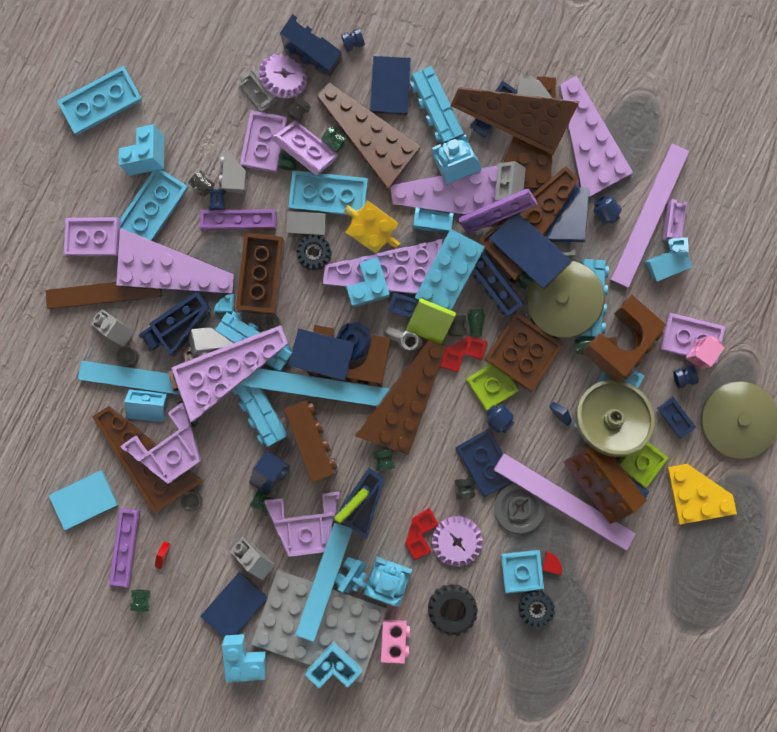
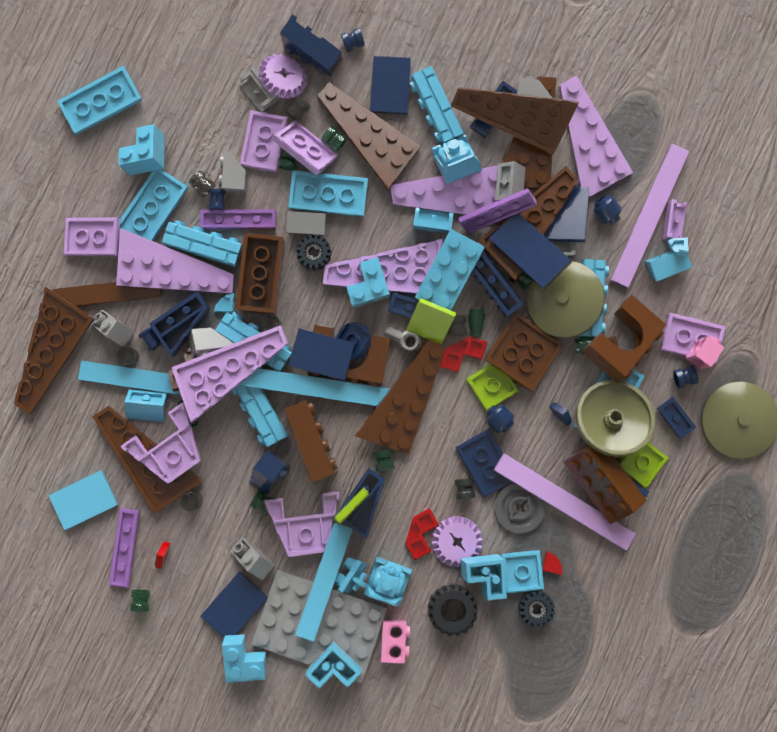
yellow plate [343,200,400,254] -> none
yellow plate [667,464,737,525] -> none
none -> reddish brown wing [14,287,95,414]
none -> medium azure brick [162,220,243,268]
none -> medium azure brick [461,554,507,600]

